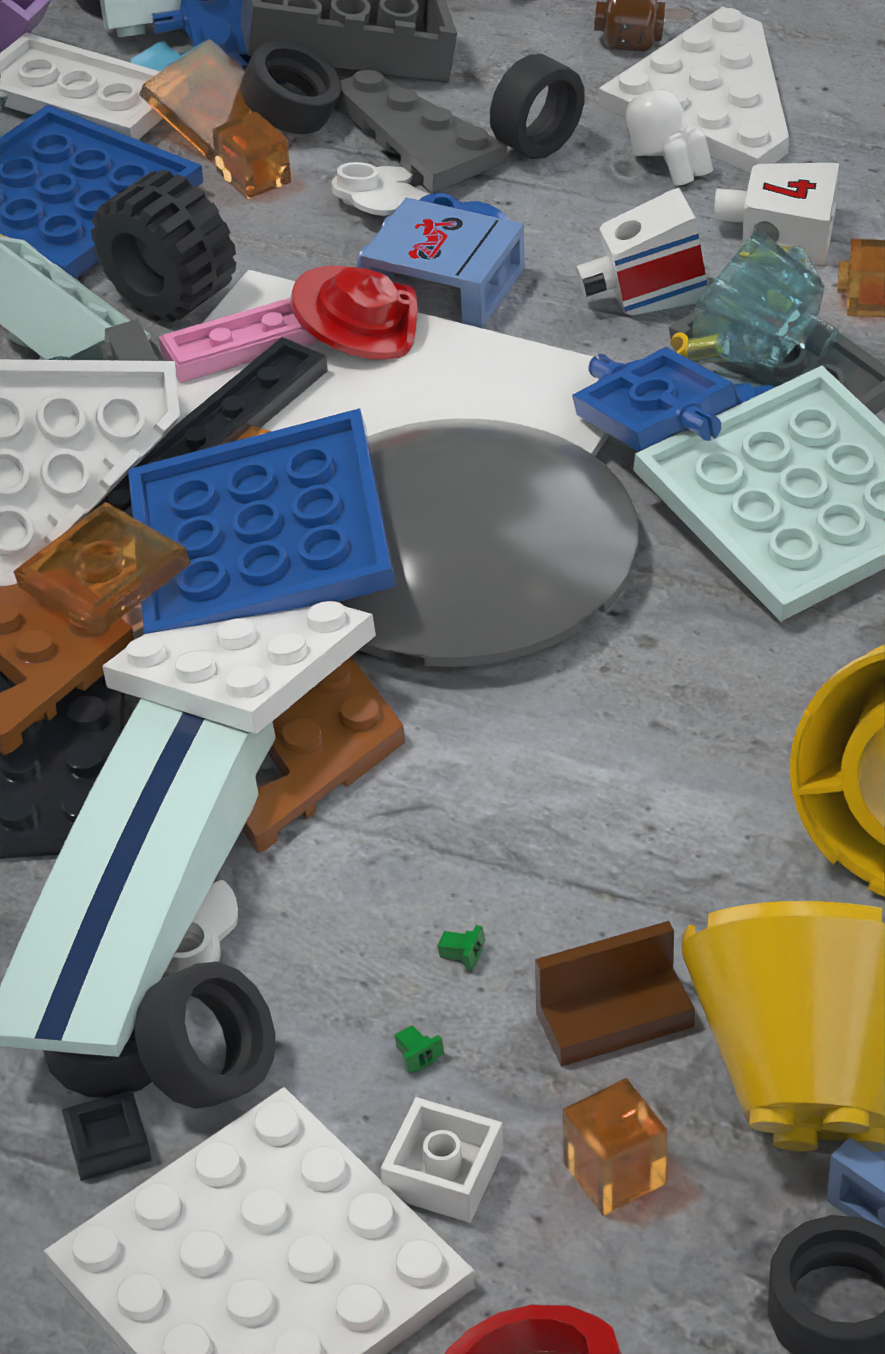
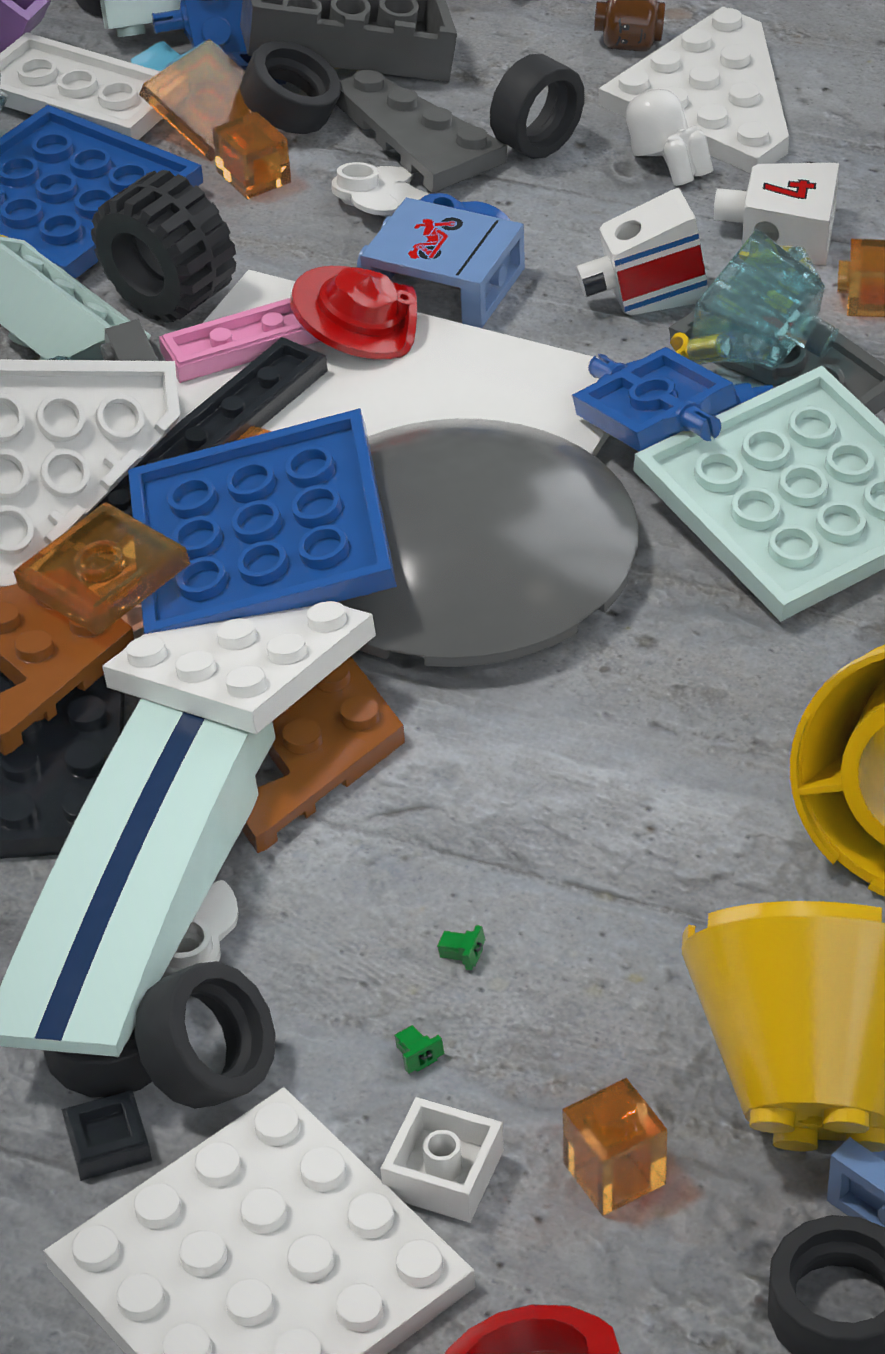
reddish brown panel [535,921,695,1067] -> none

